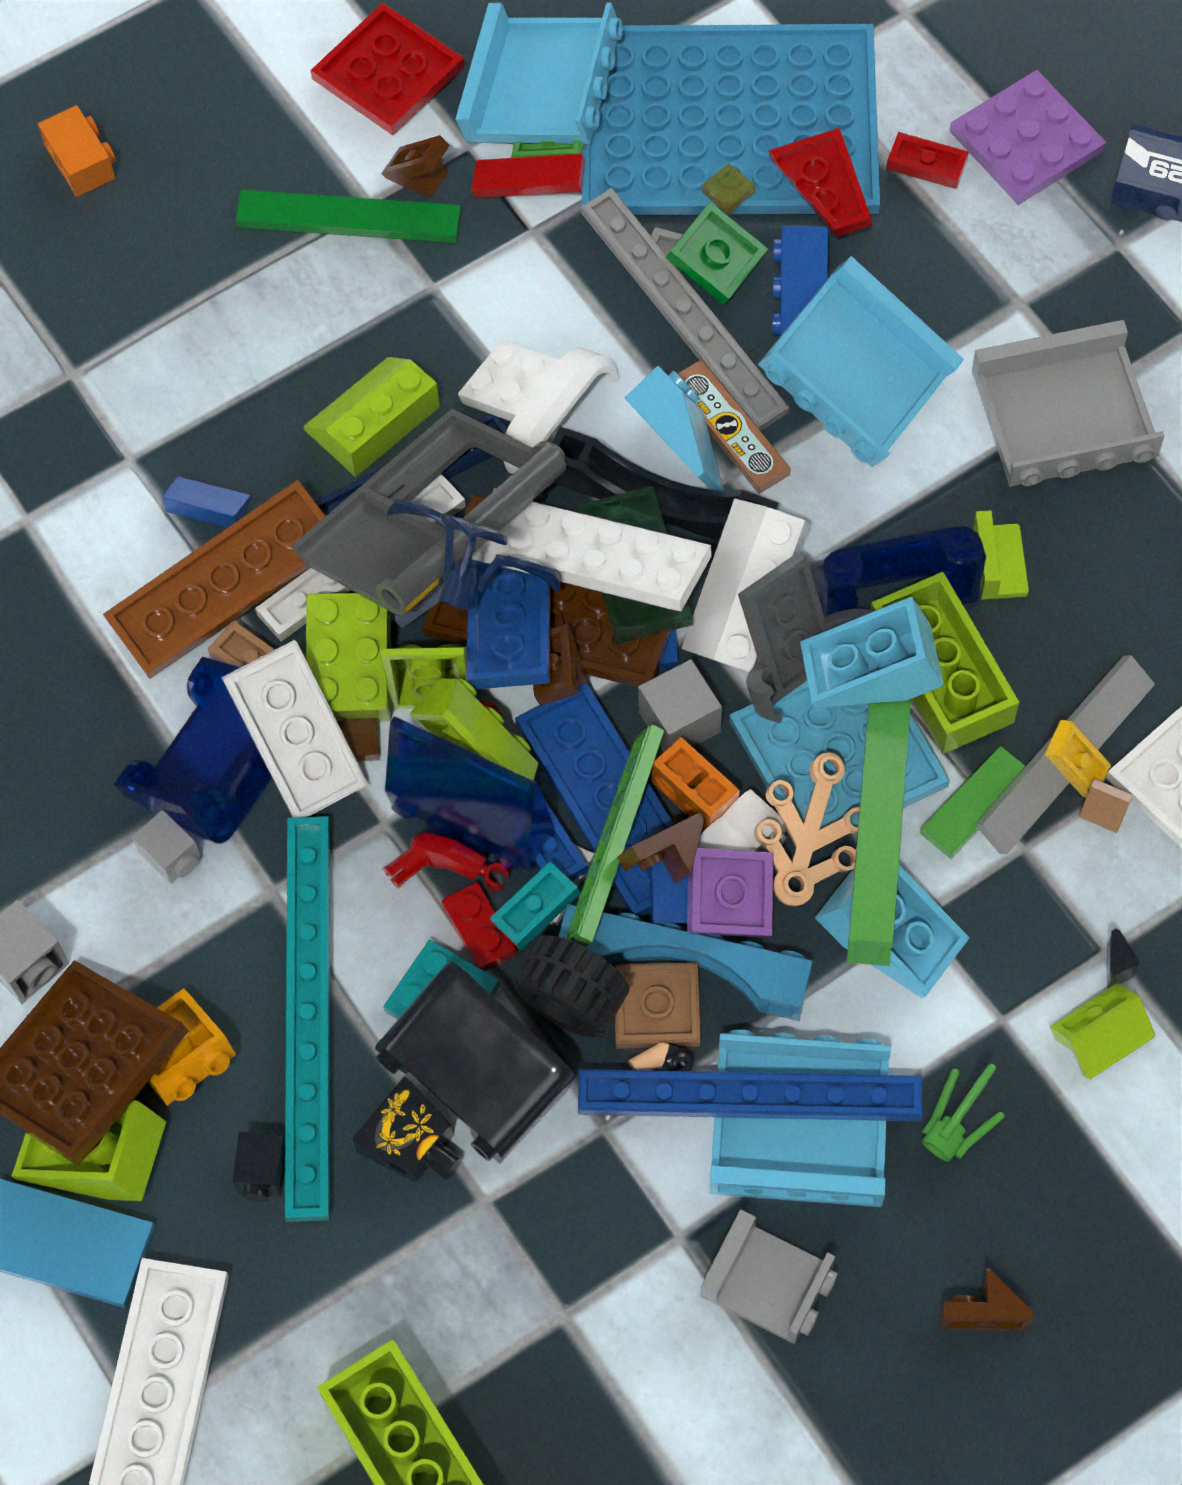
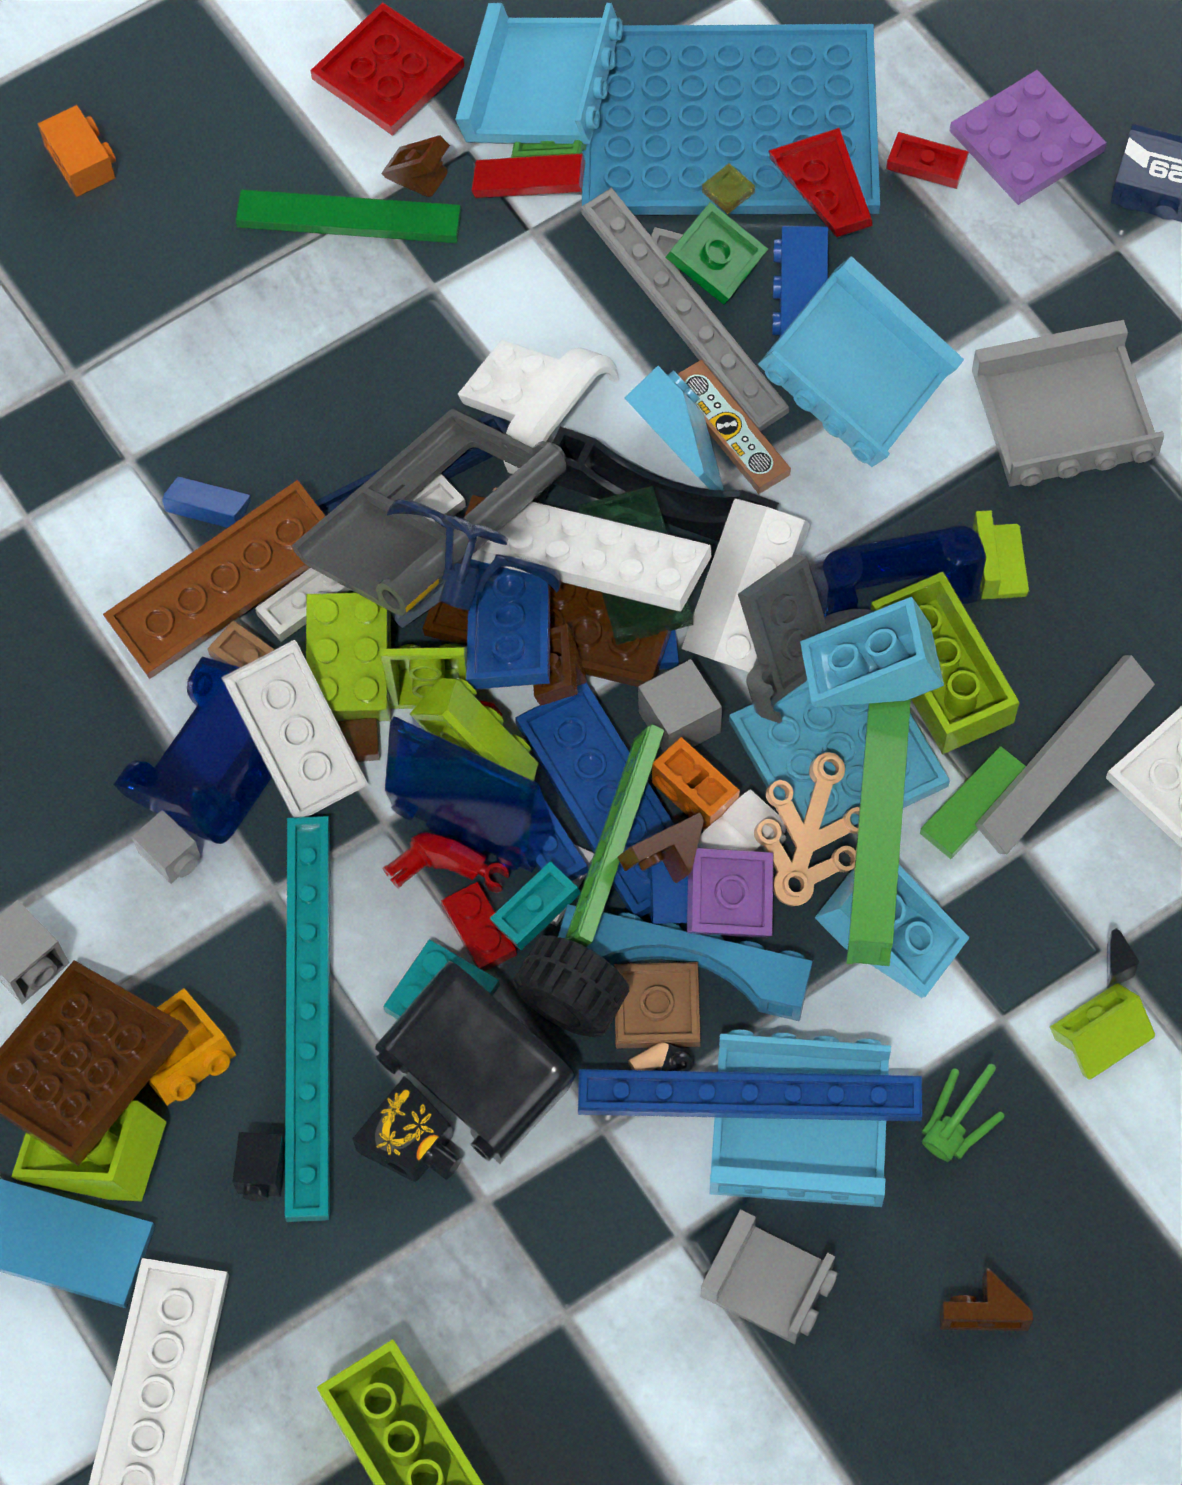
lime slope [304,357,440,477] -> none
yellow plate [1044,720,1111,798] -> none
medium nougat tile [1079,779,1133,833] -> none

